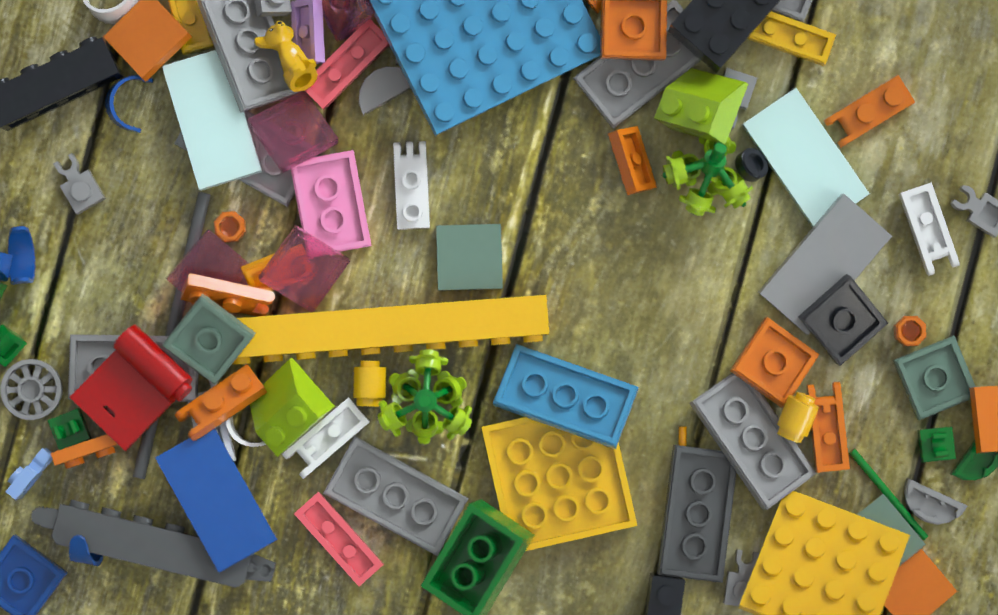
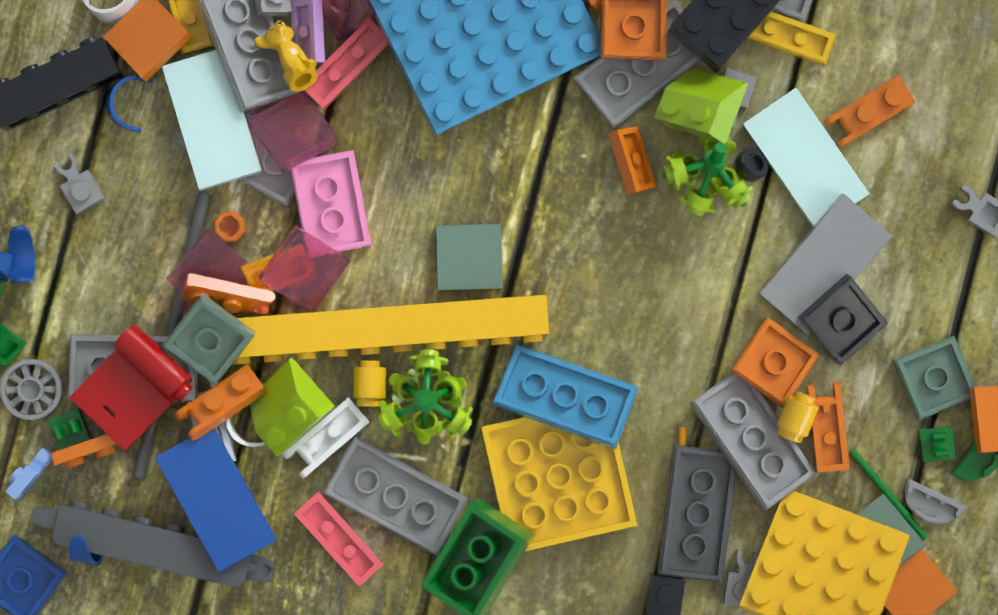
light grey tile [359,67,411,116] -> none
white hinge [393,141,430,230] -> none
orange tile [894,316,926,346] -> none
white hinge [899,182,960,276] -> none

